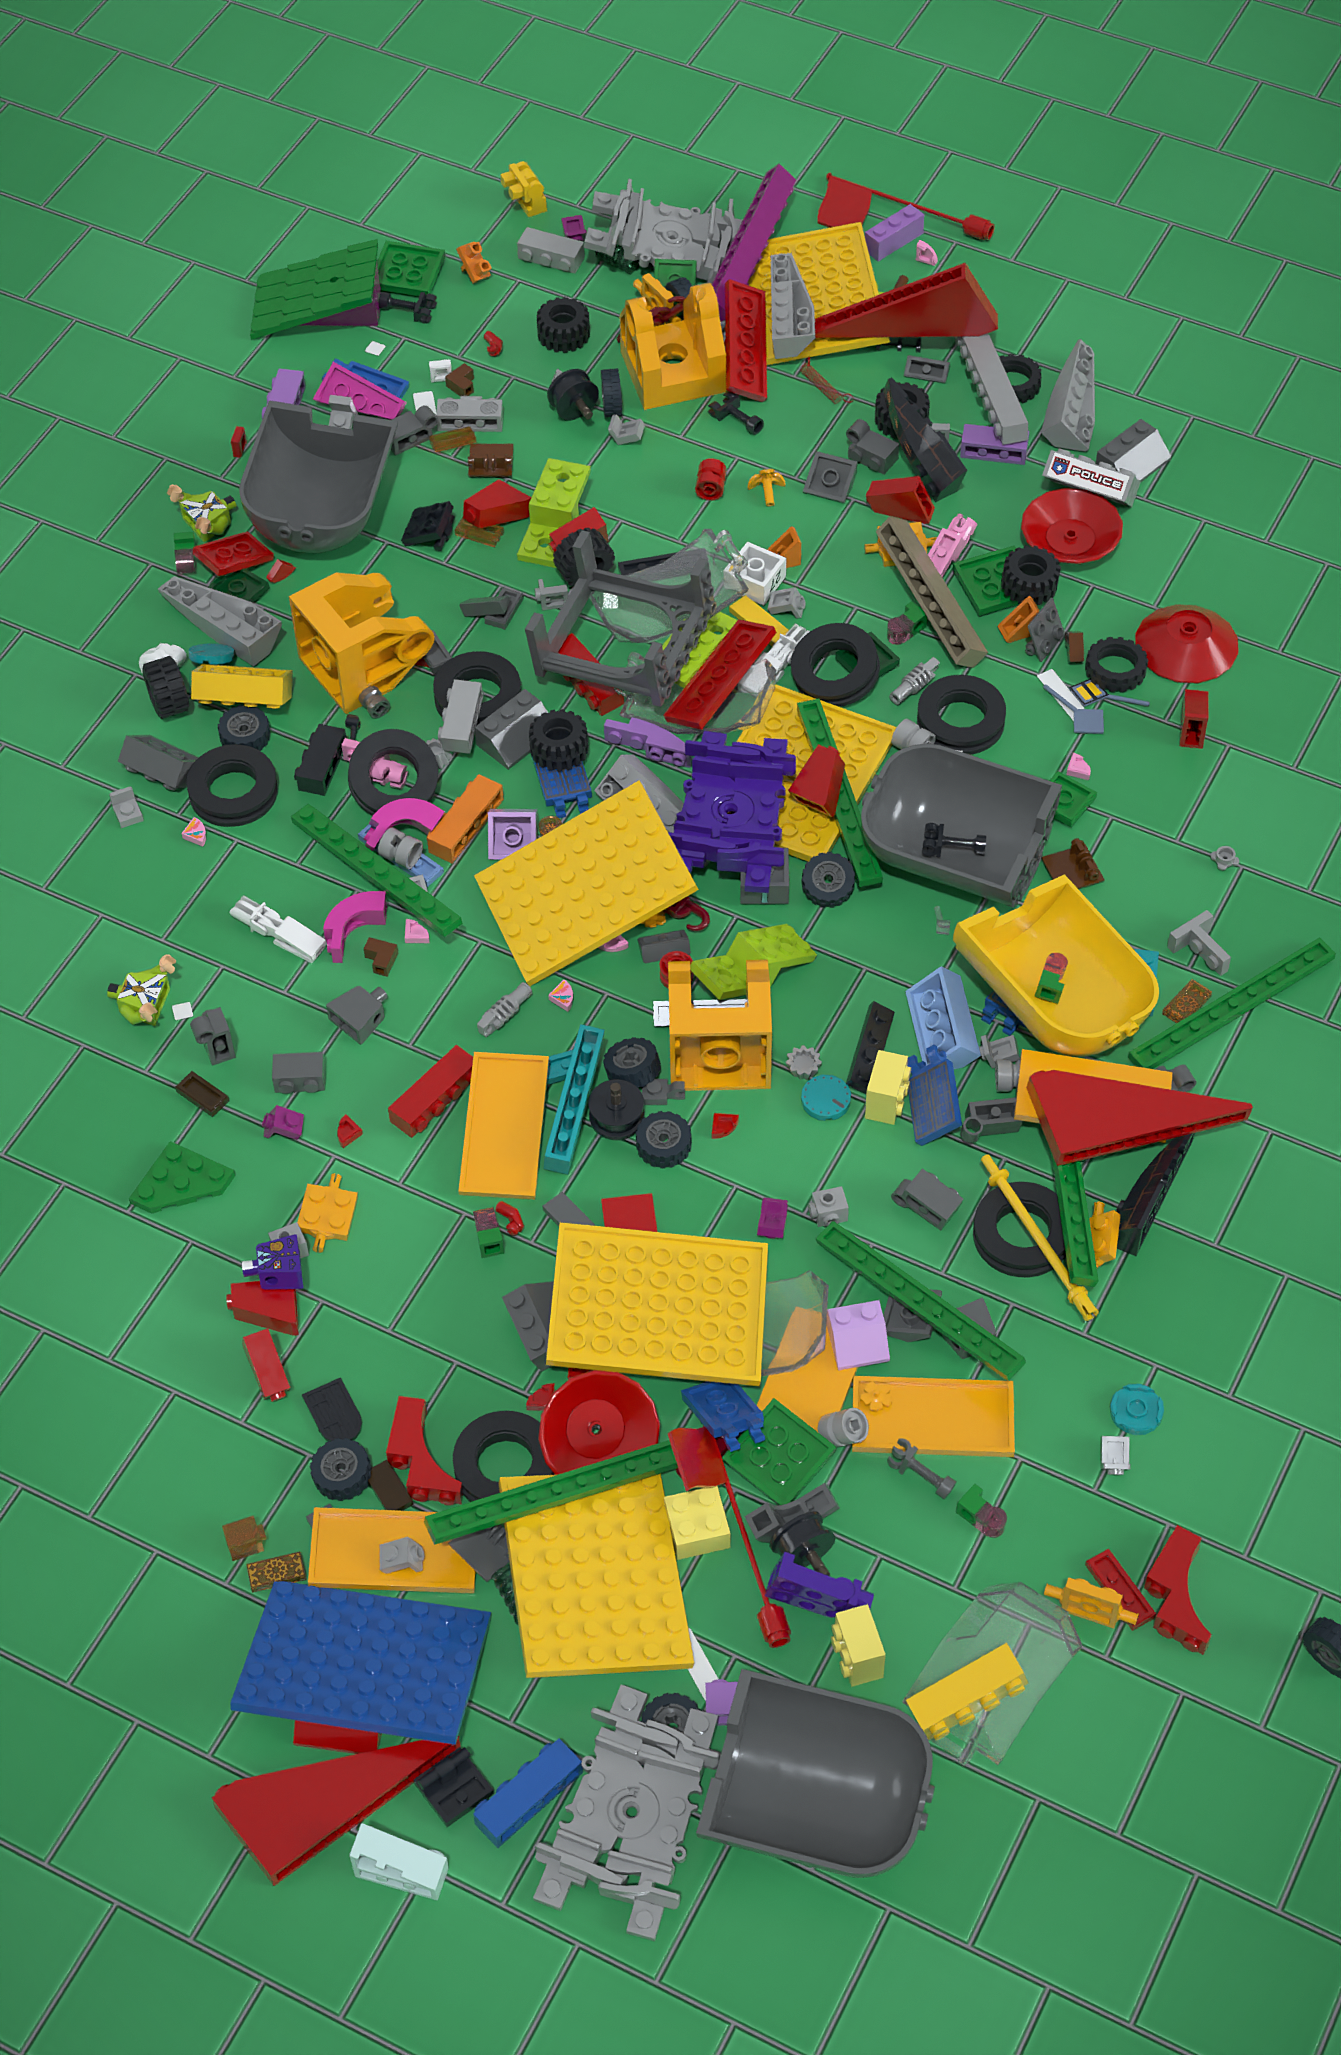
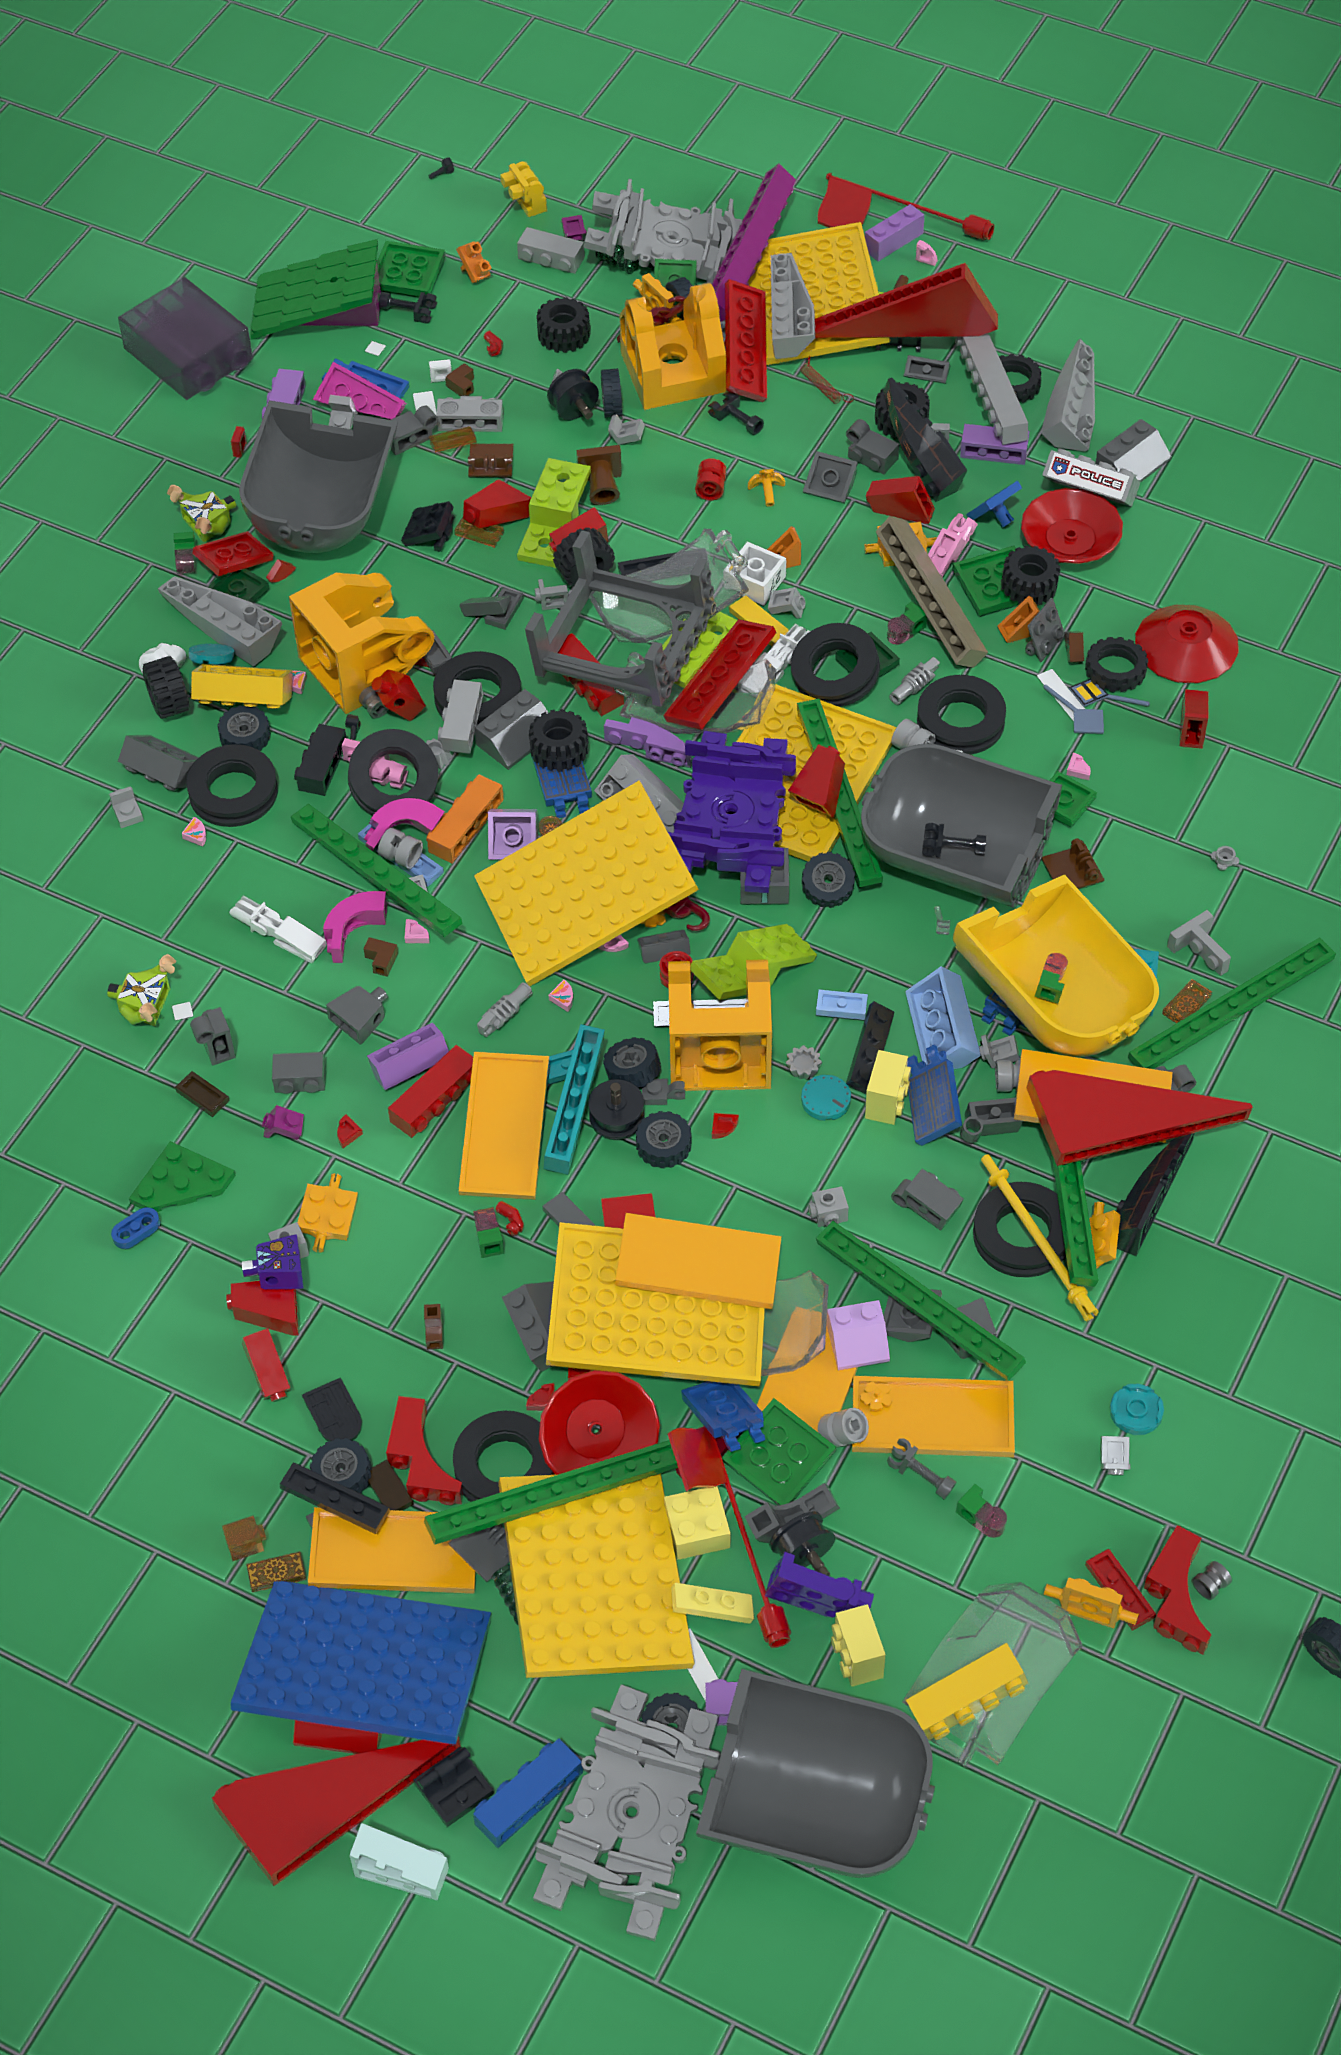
light grey bracket [380,1537,424,1574] -> none
magenta bracket [757,1197,788,1238] -> none
none -> blue plate [111,1208,160,1249]
none -> clear purple brick [118,277,253,400]
none -> black plate [280,1462,389,1534]
none -> tile [292,671,307,694]
none -> medium lavender brick [367,1022,449,1090]
none -> red torso [372,669,426,721]
none -> reddish brown piece [424,1304,443,1350]
none -> black hand [428,157,454,180]
none -> reddish brown plant [576,445,621,505]
none -> light orange tile [615,1213,781,1309]
none -> light yellow plate [671,1583,754,1624]
none -> light blue plate [816,990,868,1020]
none -> blue tile [966,481,1022,527]
none -> flat silver wheel [1193,1561,1232,1600]

